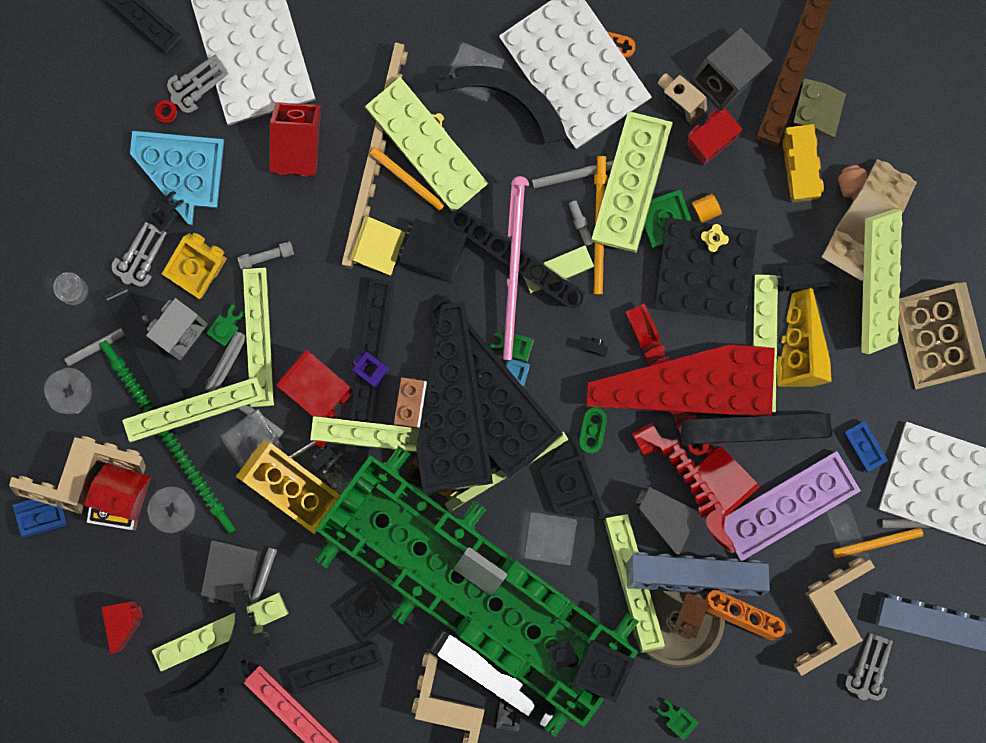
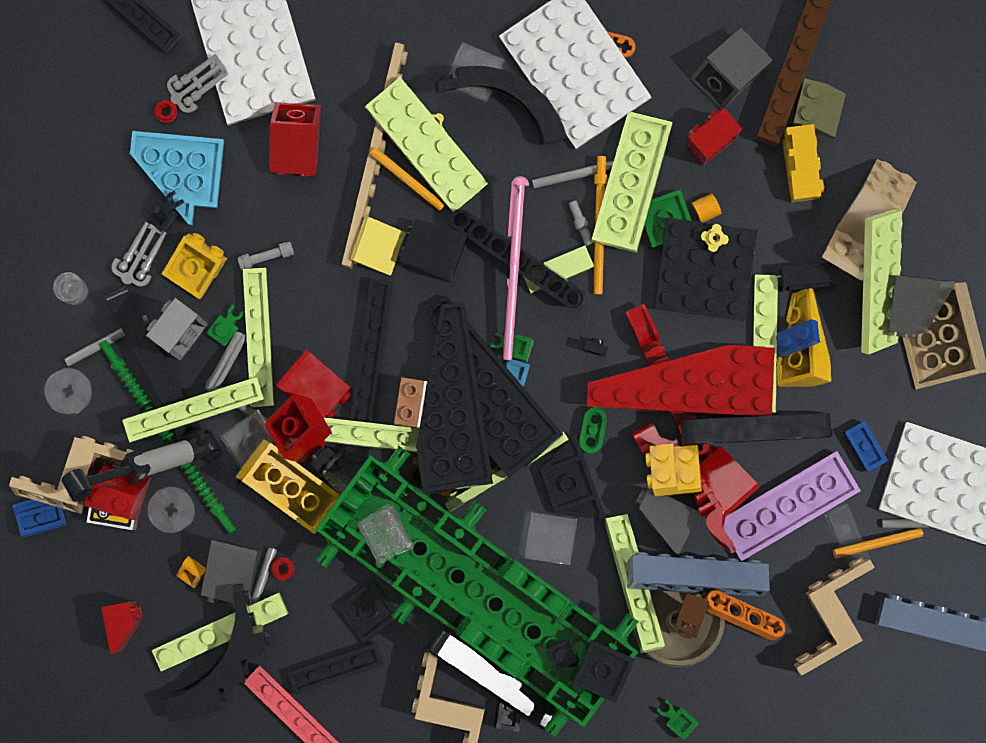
dark purple brick [352,352,389,388] -> none
light grey tile [453,547,507,596] -> none
tan torso [658,73,707,125] -> none
nougat head [838,165,868,201] -> none
light grey piece [845,633,893,701] -> none
none -> black piece [61,429,222,502]
none -> light orange brick [176,556,206,589]
none -> red brick [264,393,332,463]
none -> red plate [271,557,294,581]
none -> clear bracket [357,504,414,565]
none -> yellow plate [646,444,702,496]
none -> blue plate [776,319,820,357]
none -> dark grey slope [889,275,955,338]

